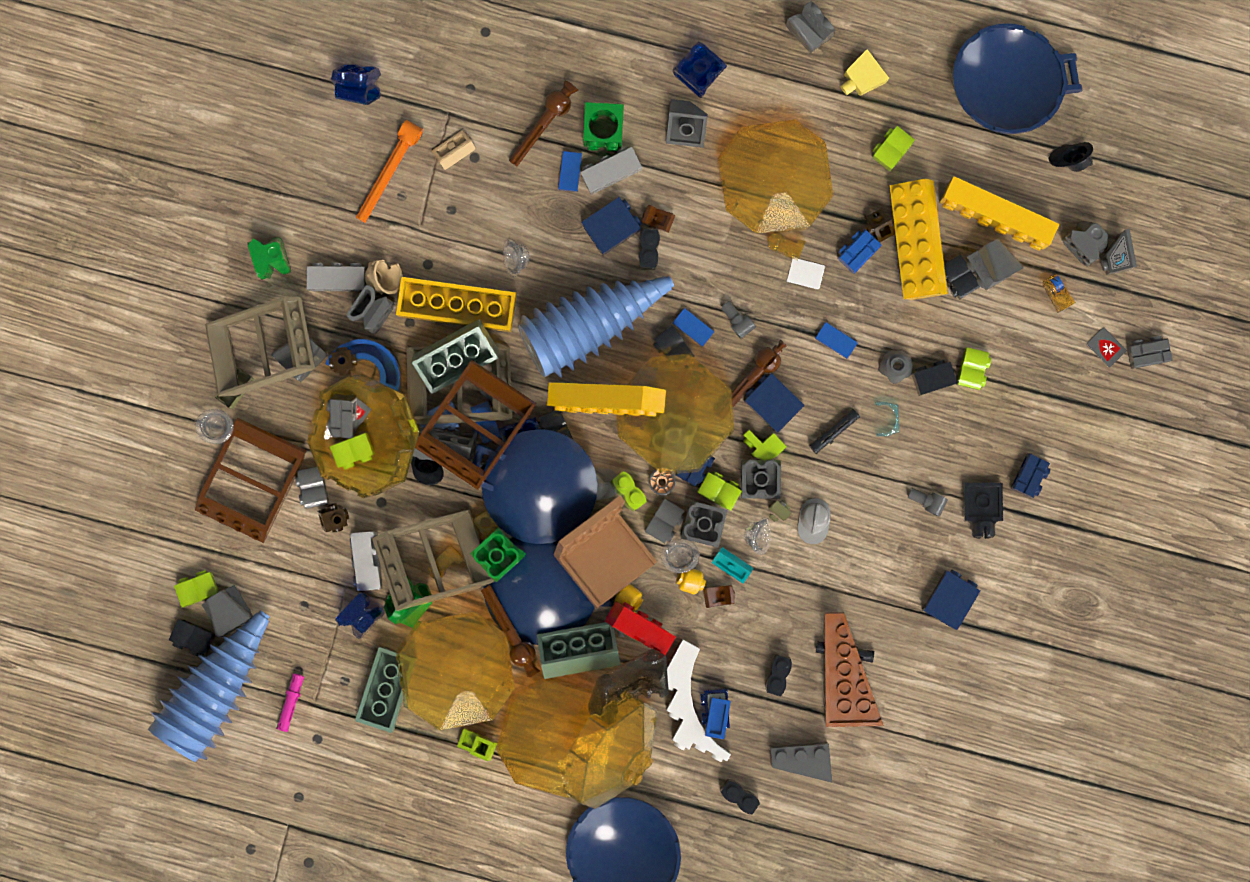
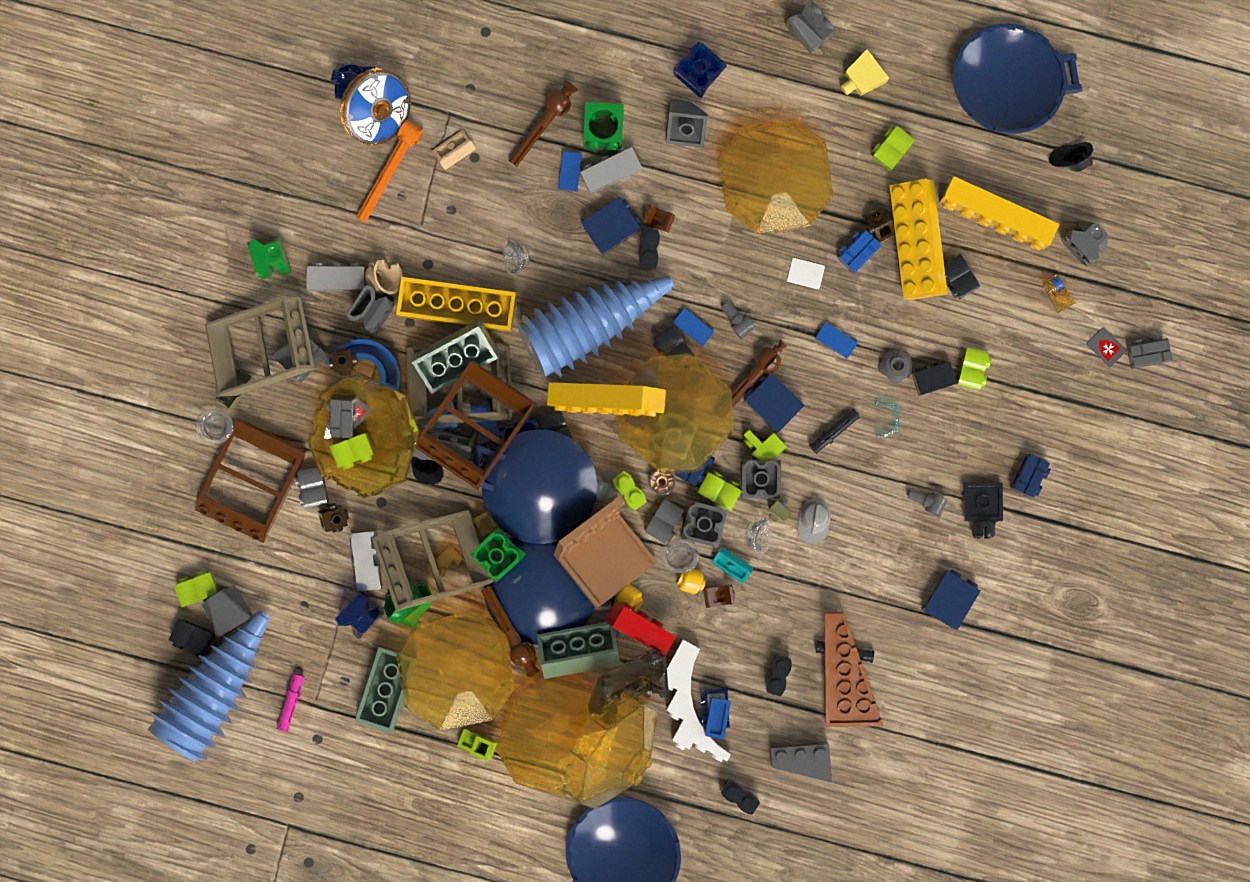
clear yellow leg [768,233,806,261] -> none
dark grey piece [966,239,1024,290] -> none
dark grey slope [1101,229,1137,275] -> none
none -> dish [340,68,411,145]

